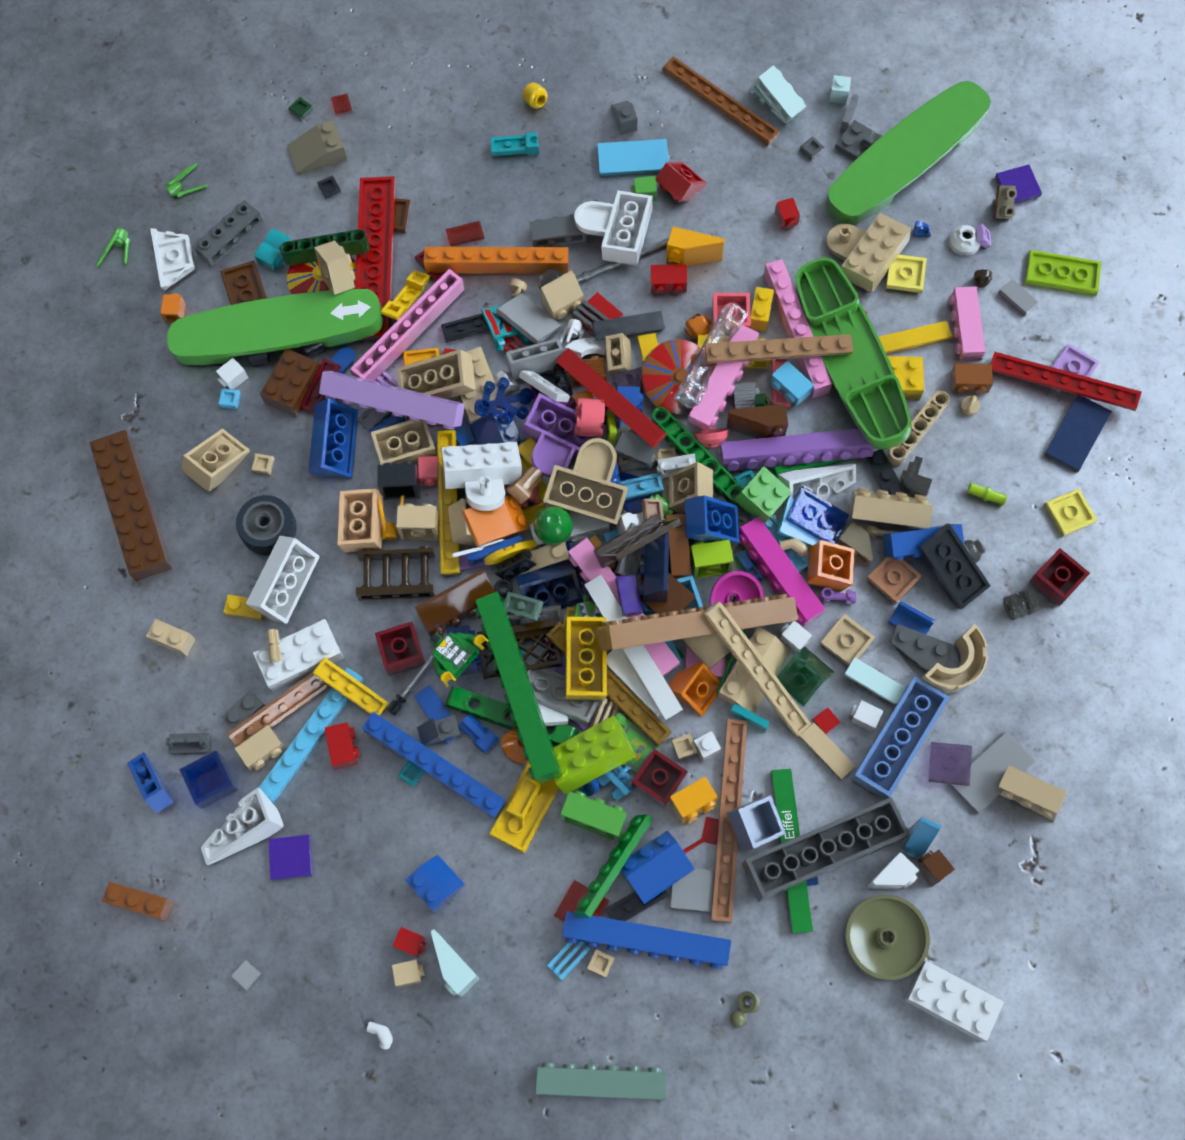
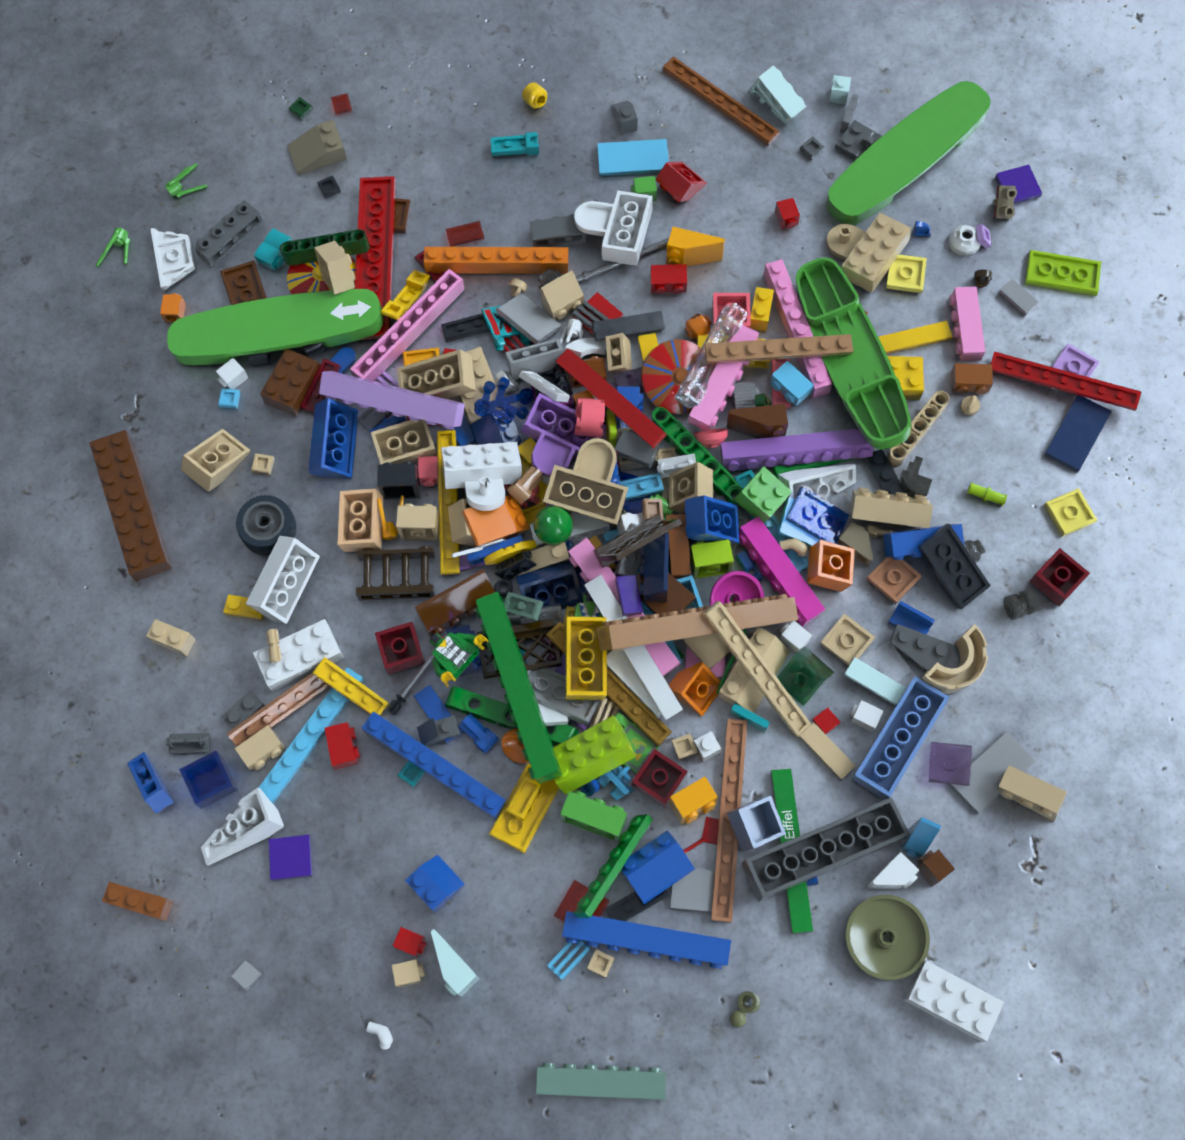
medium lavender bar [818,587,856,605] -> none

